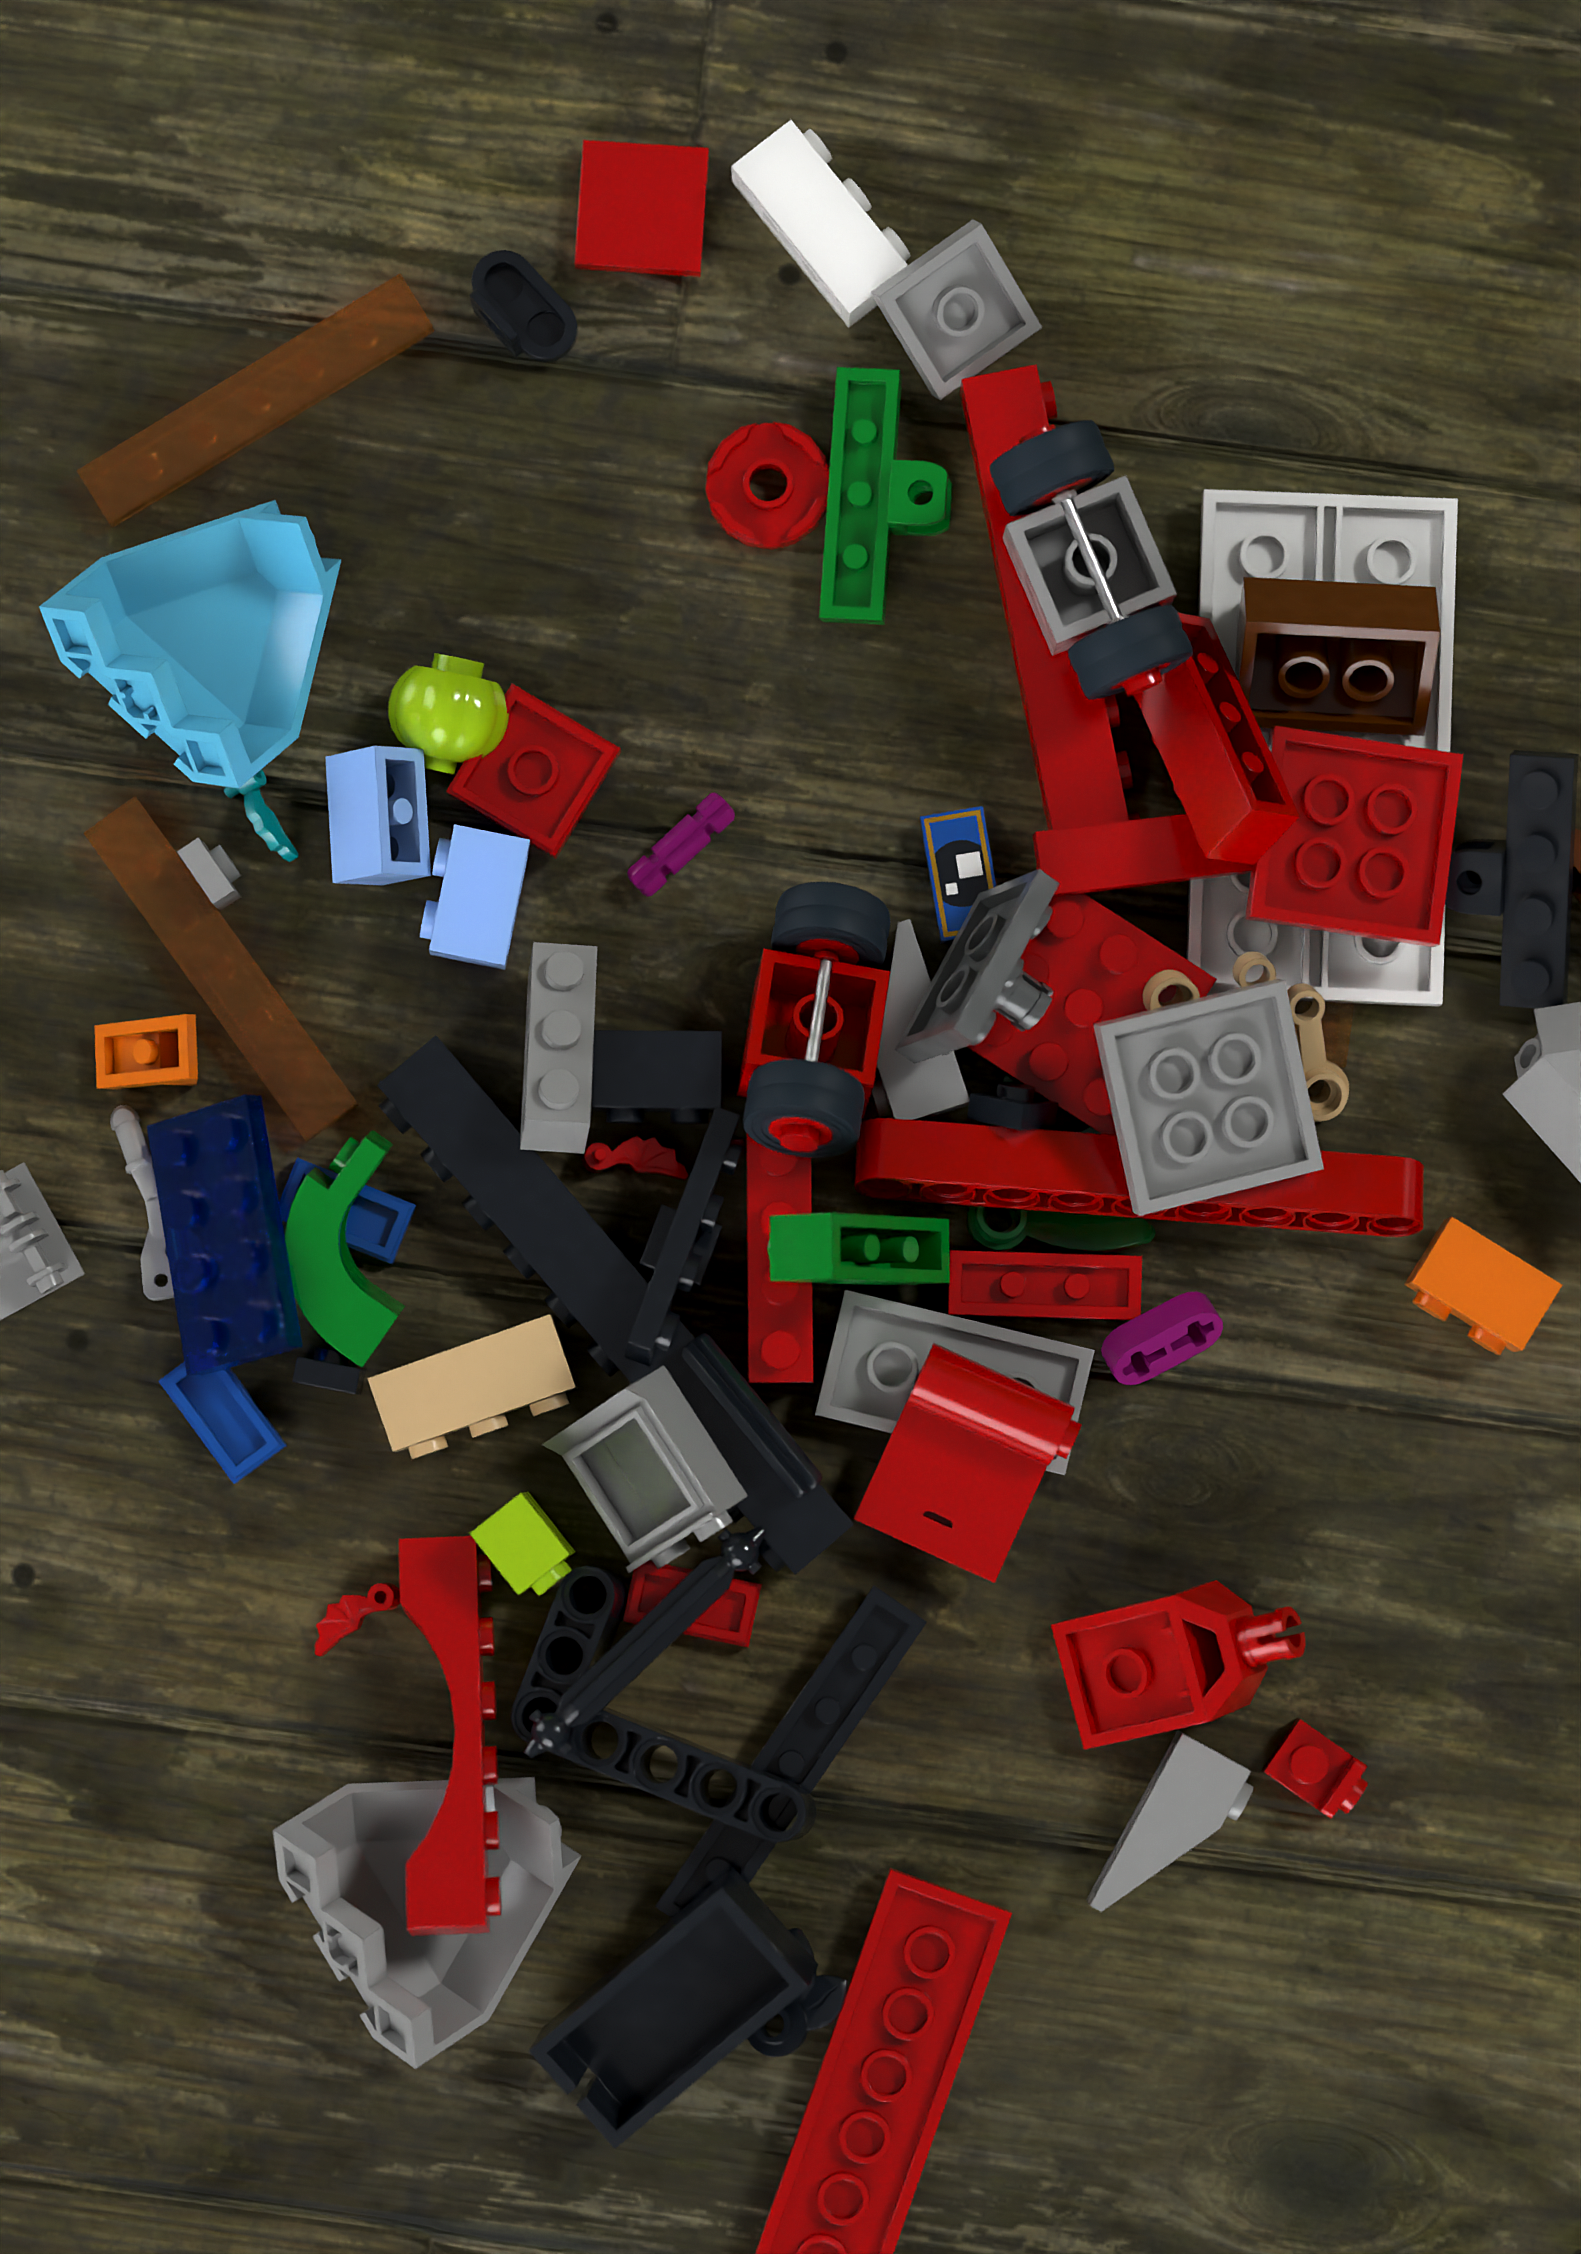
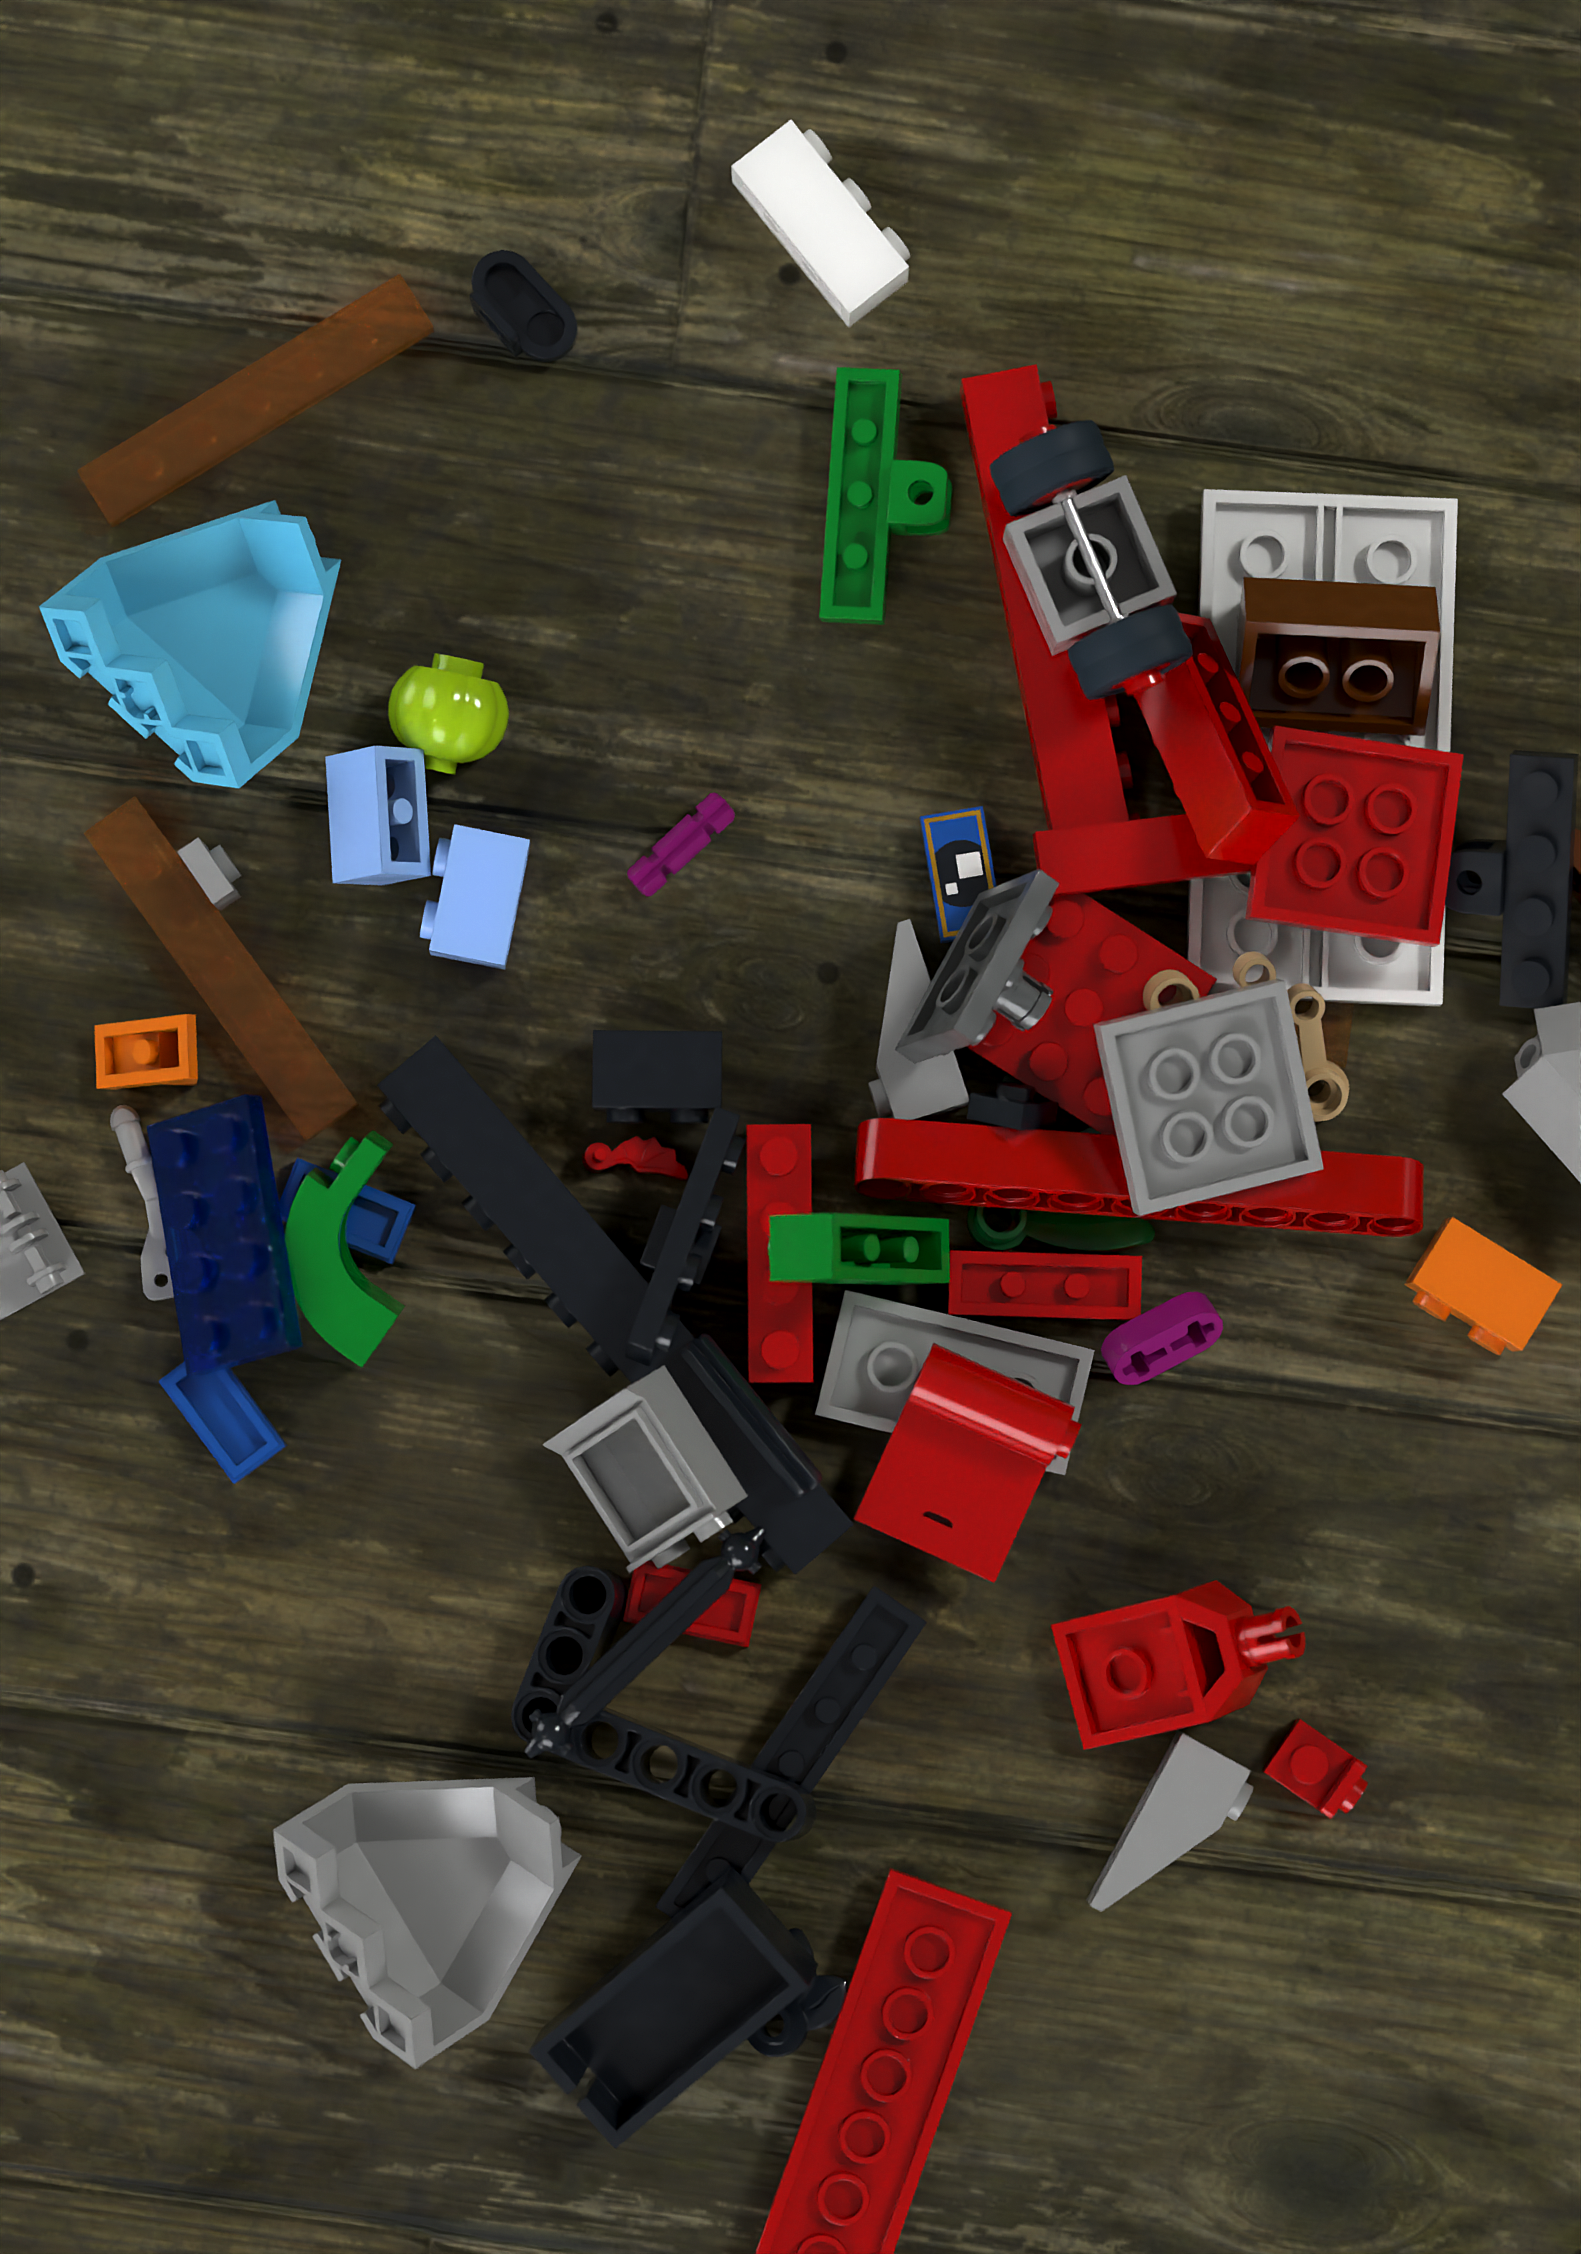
teal piece [224,769,299,862] -> none
black plate [292,1347,366,1395] -> none
red piece [315,1582,400,1657] -> none
tan brick [367,1314,578,1459] -> none
red arch [399,1536,502,1936] -> none
red plate [446,683,621,859] -> none
lime brick [470,1492,576,1596] -> none
light grey brick [520,942,597,1154] -> none
red tile [574,140,709,277] -> none
red tile [705,422,829,550] -> none
brick [737,882,891,1158] -> none
light grey plate [870,220,1042,400] -> none

